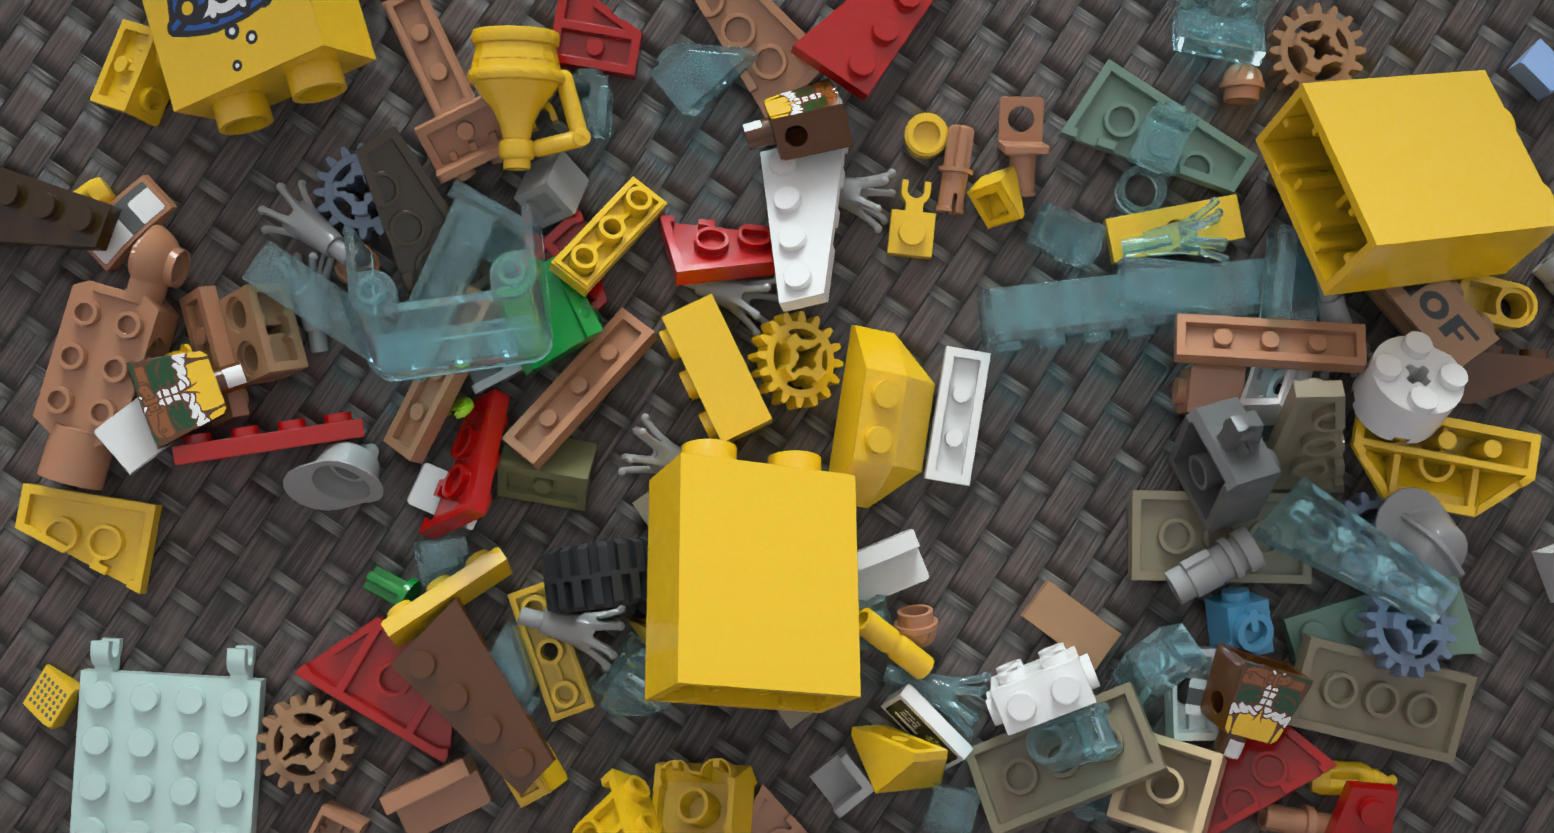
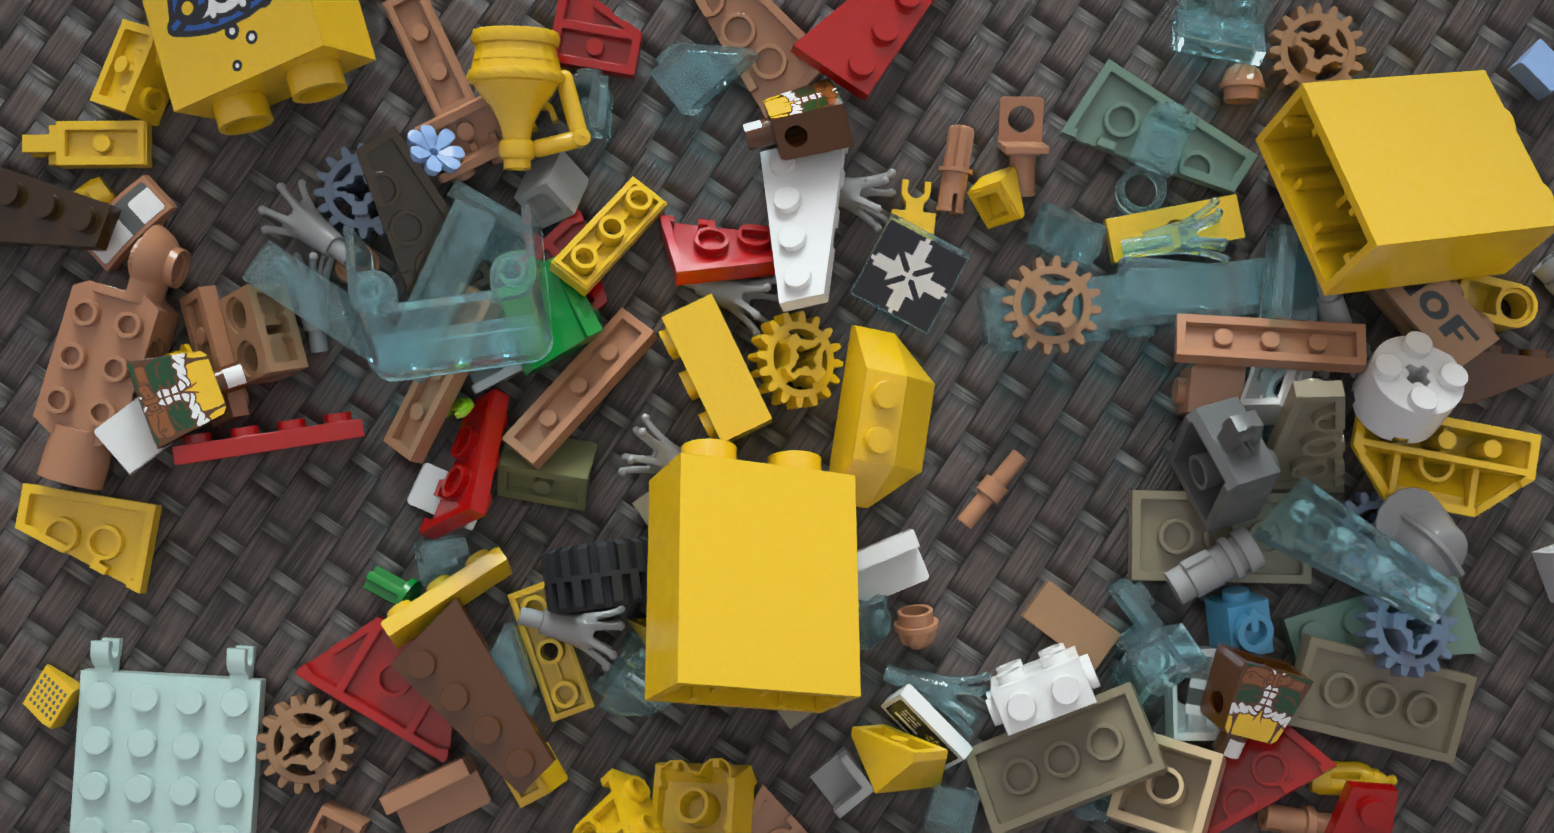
light grey piece [283,441,384,511] -> none
yellow piece [859,608,934,680] -> none
yellow tile [903,113,948,159] -> none
white plate [924,346,991,486] -> none
clear light blue piece [1026,703,1123,772] -> none
none -> yellow hinge [22,120,152,169]
none -> light blue plant [407,125,465,176]
none -> black tile [850,213,971,335]
none -> nougat bar [957,449,1027,529]
none -> medium nougat gear [1000,255,1102,356]
none -> clear light blue bracket [1107,578,1164,652]

